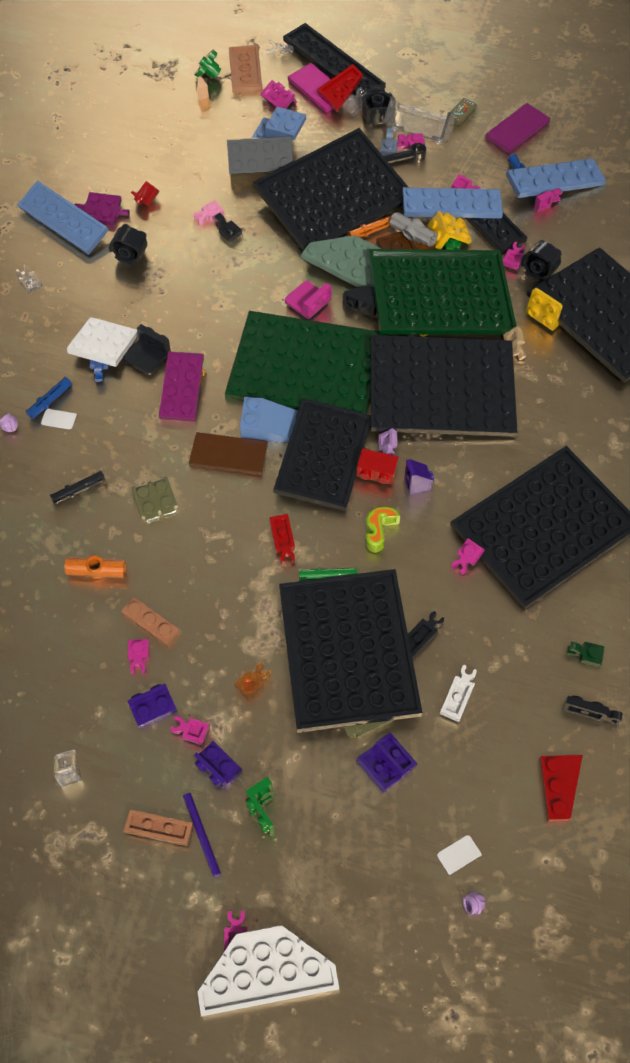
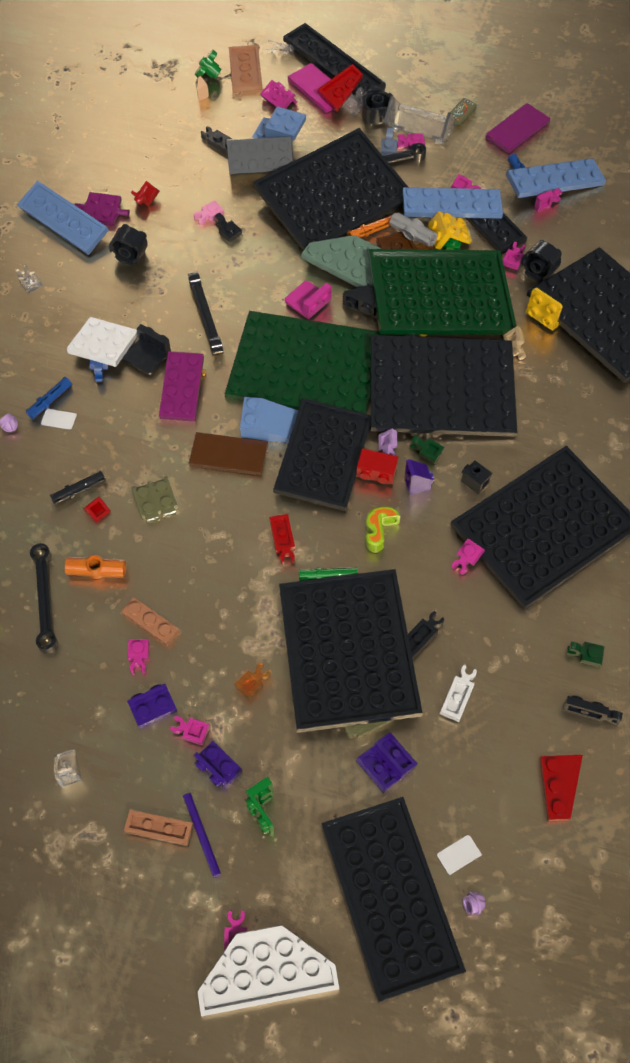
none -> black piece [30,543,58,654]
none -> red slope [83,497,111,522]
none -> black piece [188,271,224,356]
none -> black plate [201,126,232,155]
none -> black plate [321,797,466,1003]
none -> dark green plate [409,435,444,464]
none -> black brick [461,460,492,494]

